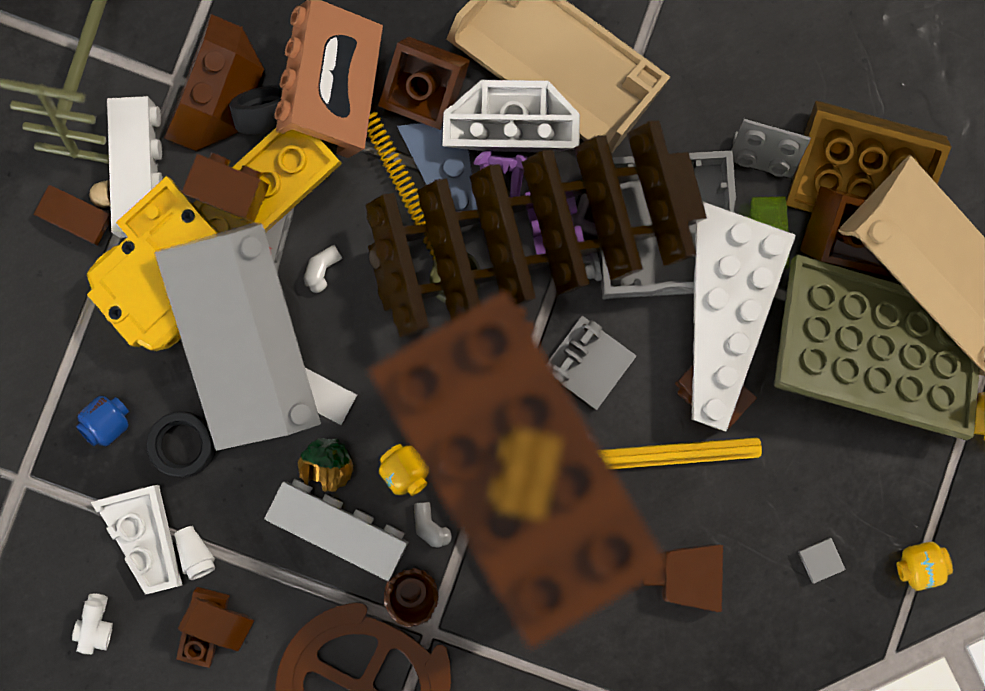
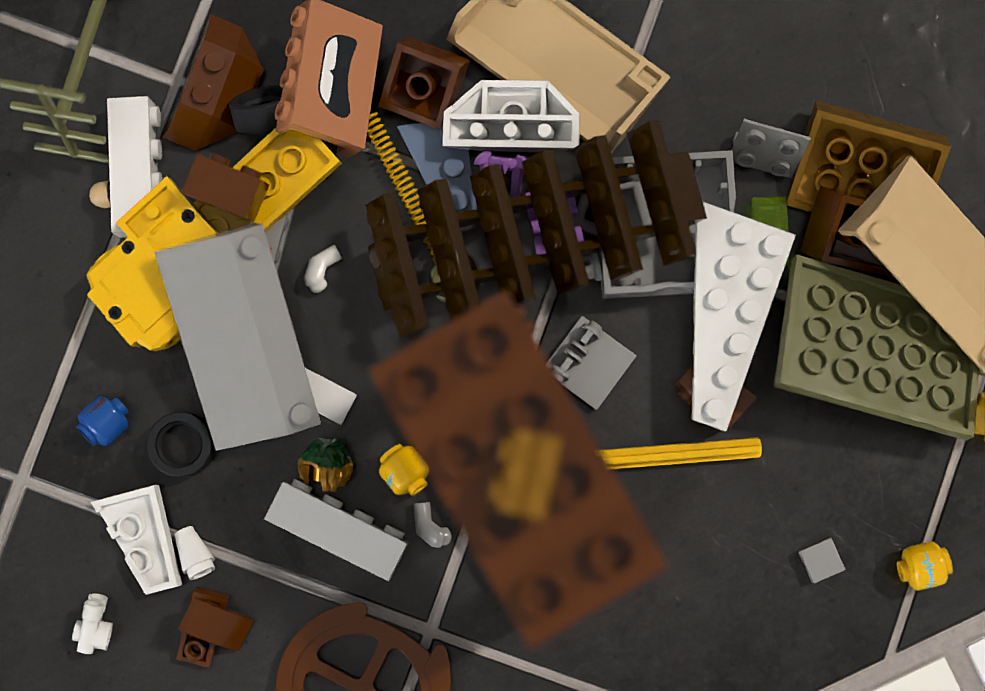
reddish brown slope [34,185,111,246] -> none
reddish brown hair [384,568,439,628] -> none
reddish brown torso [643,544,723,612] -> none

